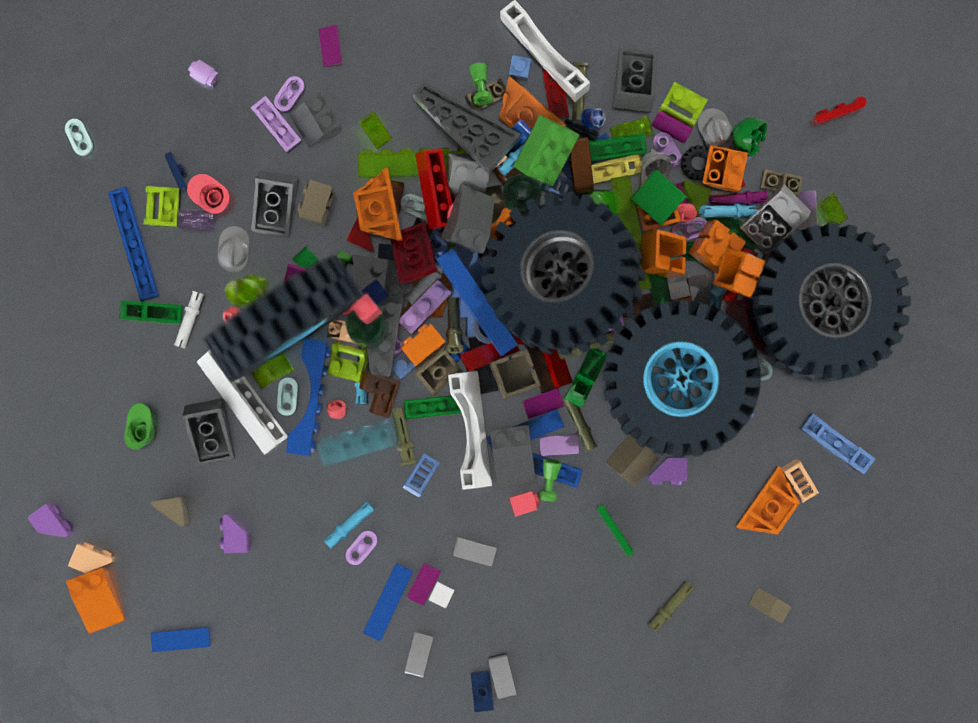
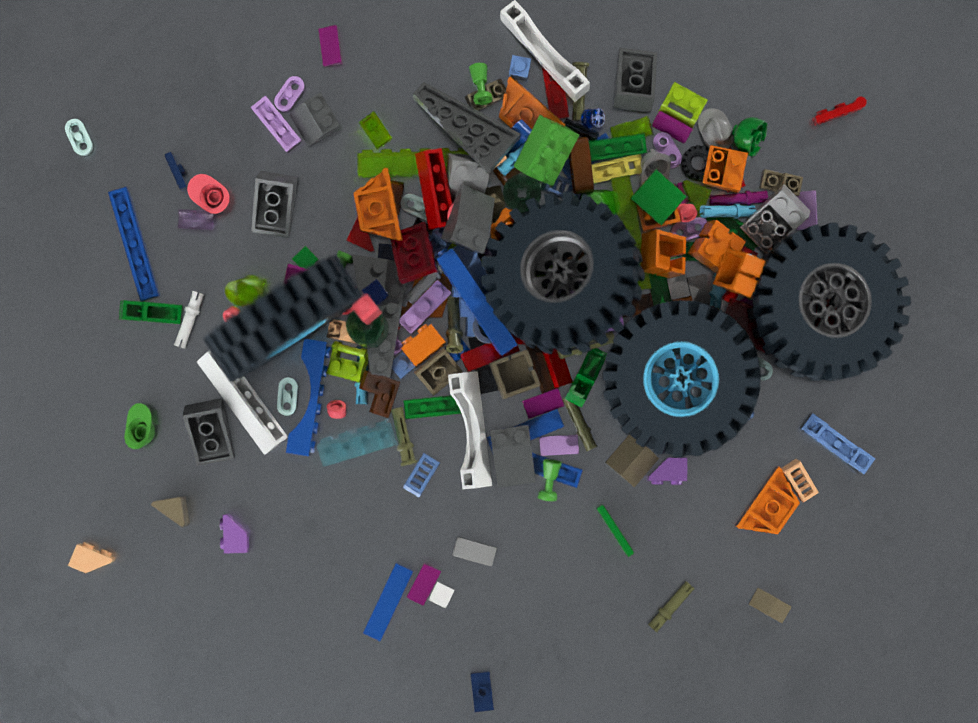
medium lavender slope [27,503,72,537] -> none
orange slope [66,566,125,634] -> none
lime plate [143,186,180,227] -> none
blue tile [151,627,211,652] -> none
lavender brick [188,59,218,86] -> none
light grey piece [218,226,249,272] -> none
clear neon green slope [251,354,294,390] -> none
dark tan piece [297,180,335,227] -> none
medium azure pin [323,502,374,549] -> none
lavender plate [346,531,378,565] -> none
light grey slope [404,632,433,677] -> none
light grey slope [488,654,517,699] -> none
coral brick [510,491,540,517] -> none
clear neon green slope [817,192,848,226] -> none

